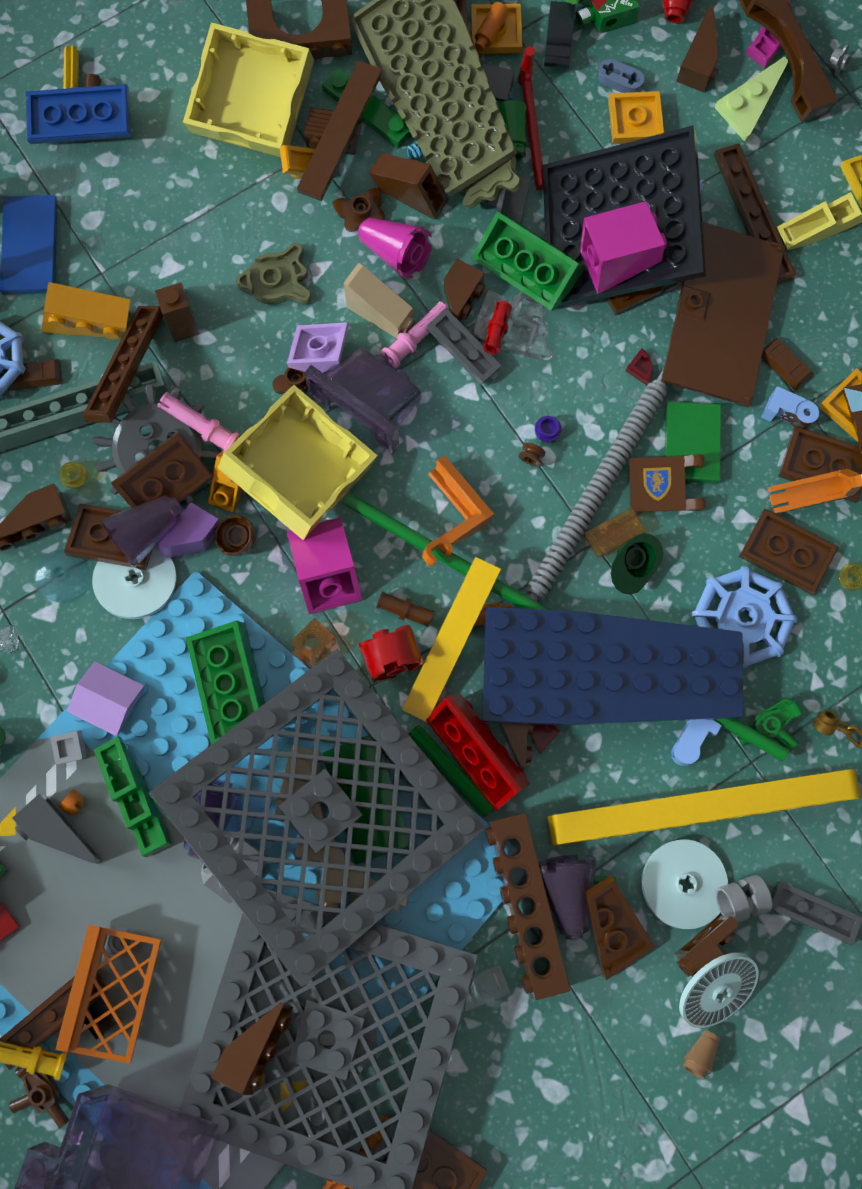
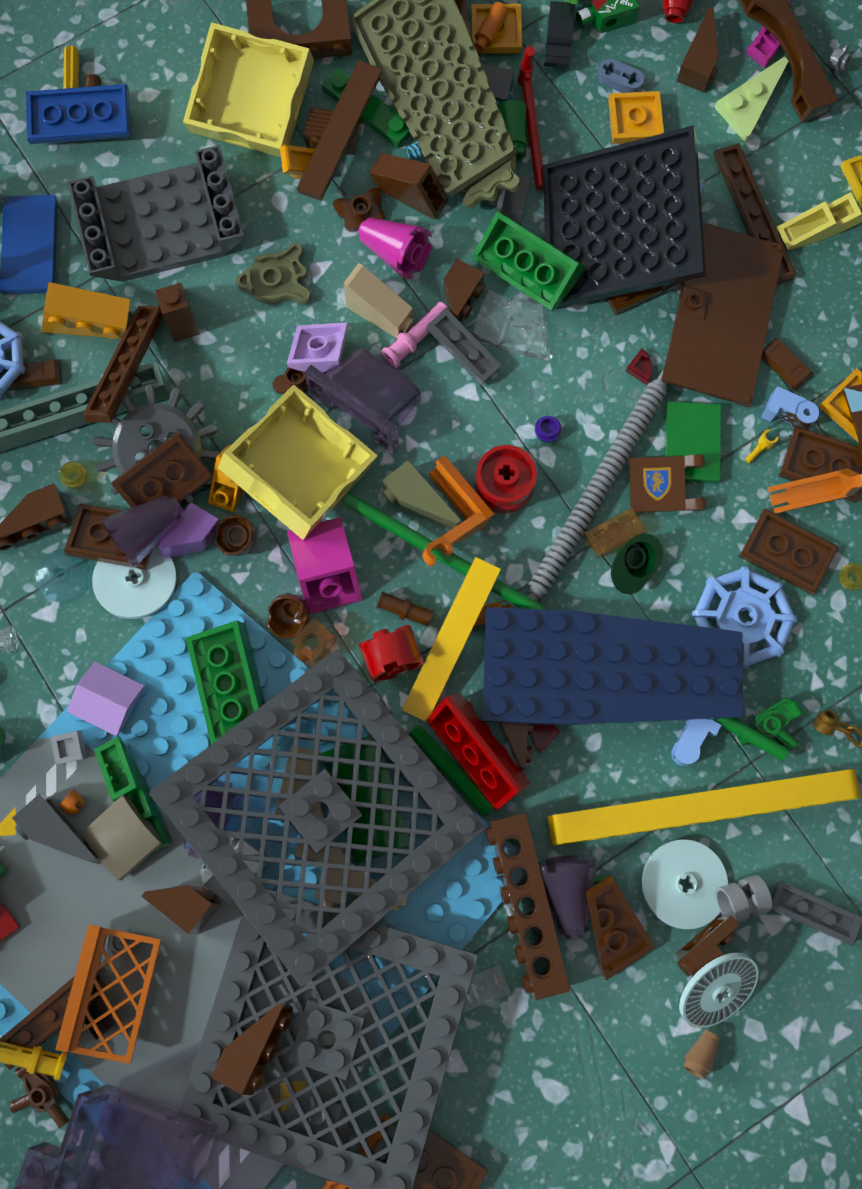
bright pink pin [157,392,240,453] -> none
red pin [483,301,512,355] -> none
reddish brown bush [518,443,546,467] -> none
dark pink slope [580,201,667,294] -> none
none -> dark grey slope [68,145,245,282]
none -> dark tan slope [81,795,163,881]
none -> reddish brown slope [141,885,220,934]
none -> reddish brown hair [267,593,310,639]
none -> olive slope [382,460,461,529]
none -> red wheel [475,445,537,514]
none -> yellow hand [745,429,779,464]

